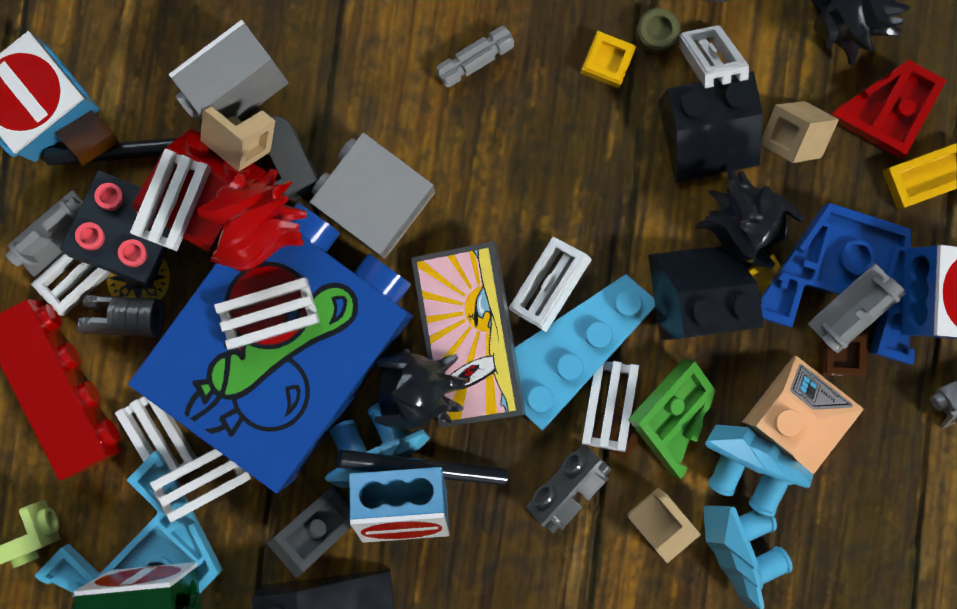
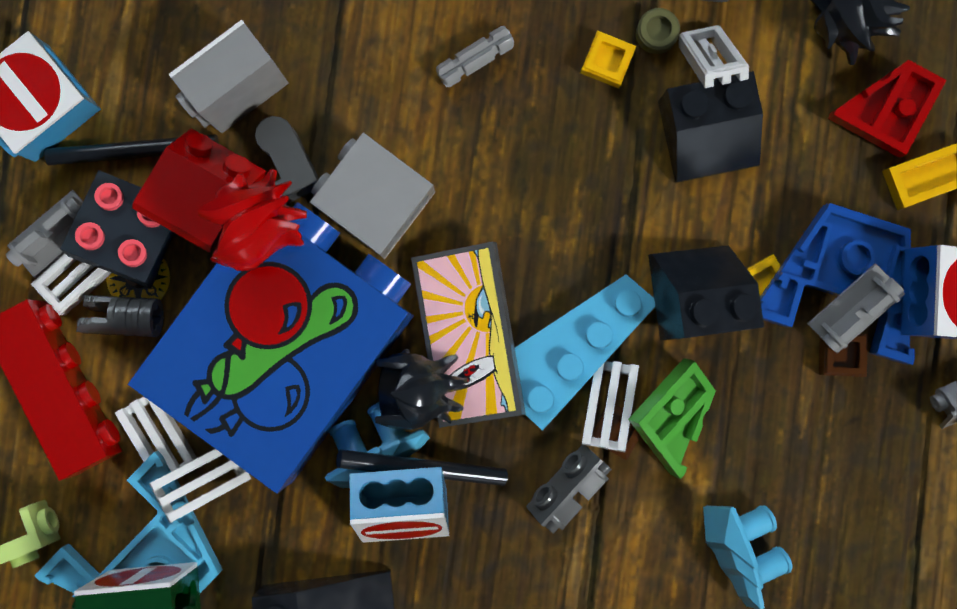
reddish brown tile [55,110,119,166] -> none
white tile [130,148,211,251] -> none
tan panel [200,106,275,172] -> none
white tile [214,277,320,350] -> none
dark grey slope [267,486,351,578] -> none
white tile [508,237,592,332] -> none
tan panel [628,487,701,563] -> none
black hair [695,169,804,269] -> none
medium azure connector [705,424,813,516] -> none
light nougat slope [742,356,864,474] -> none
tan panel [761,101,839,163] -> none

